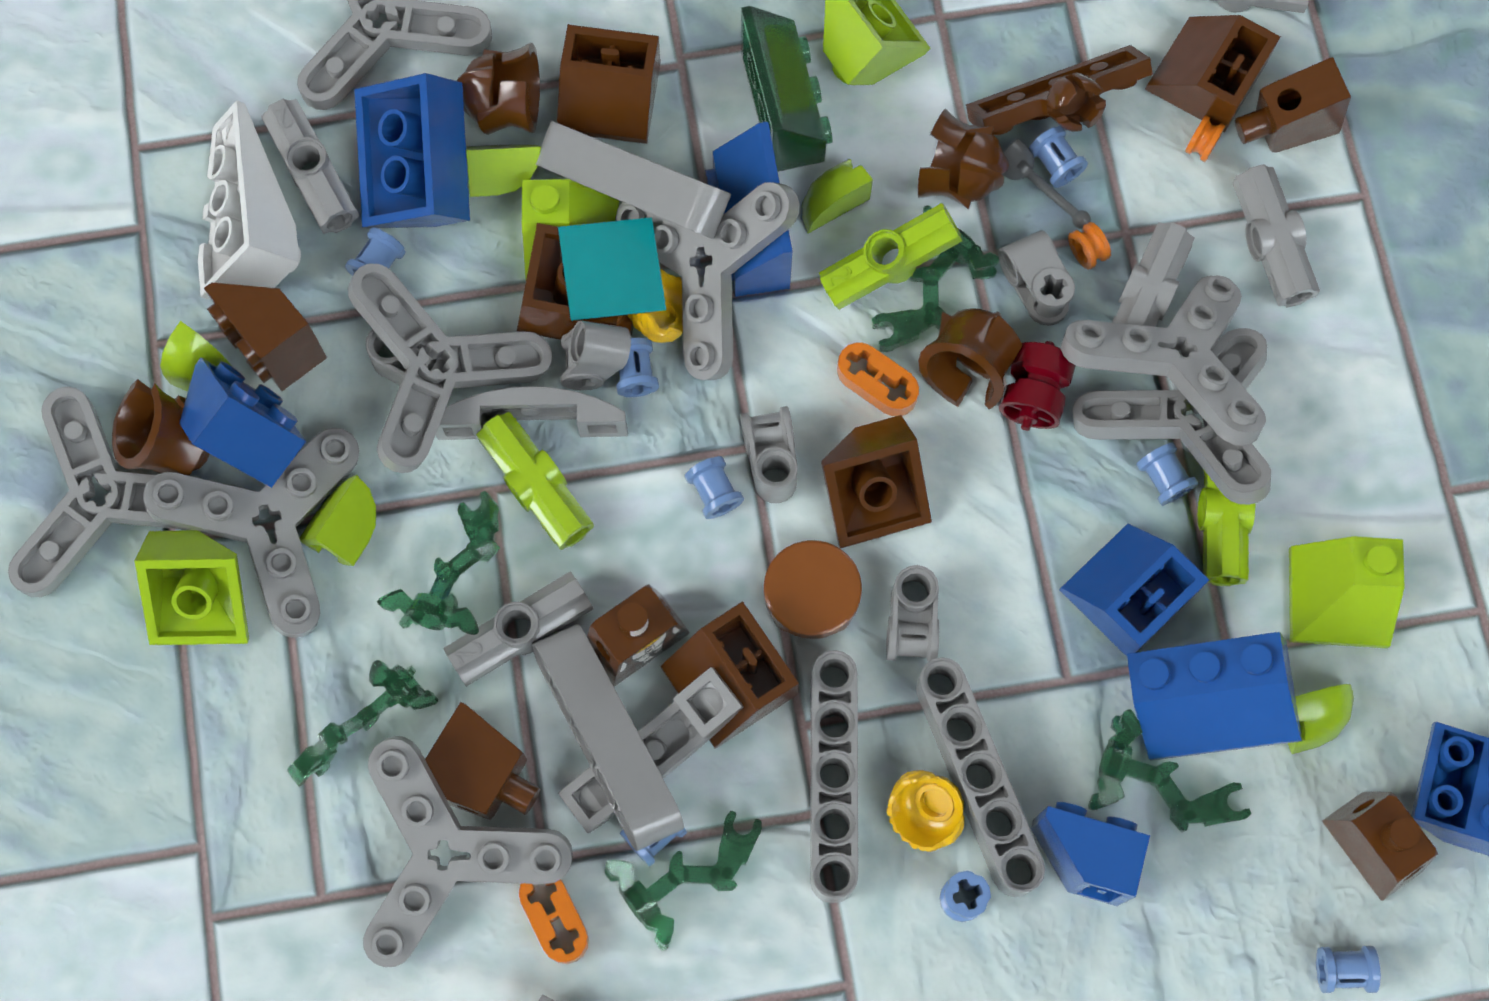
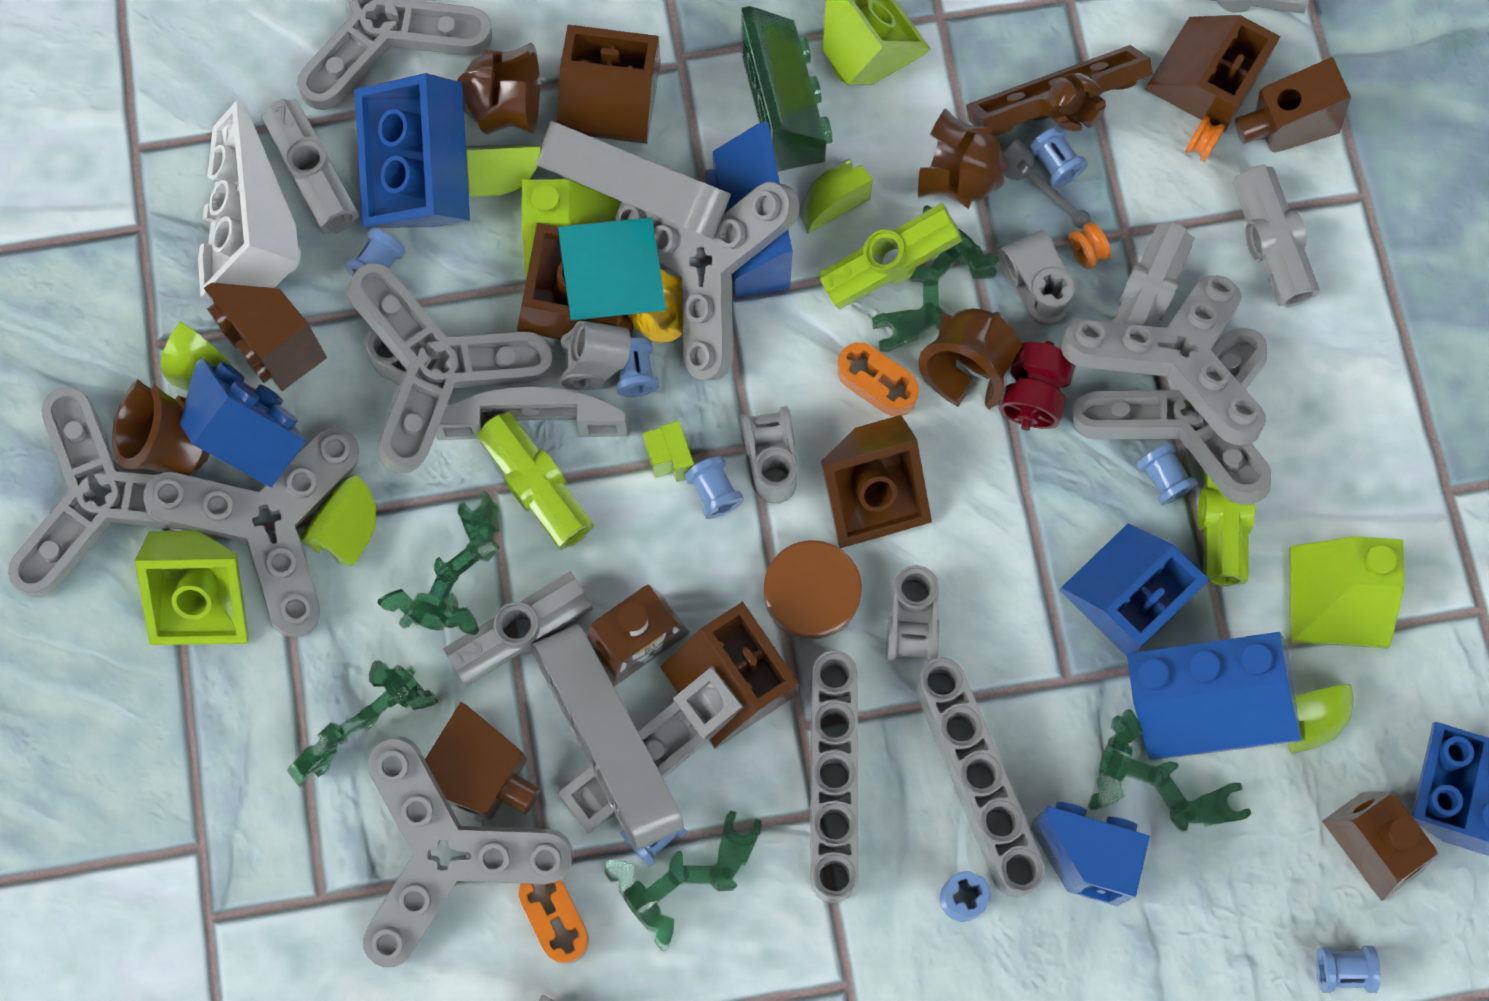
yellow hair [886,770,964,852] -> none
none -> lime piece [643,420,694,482]

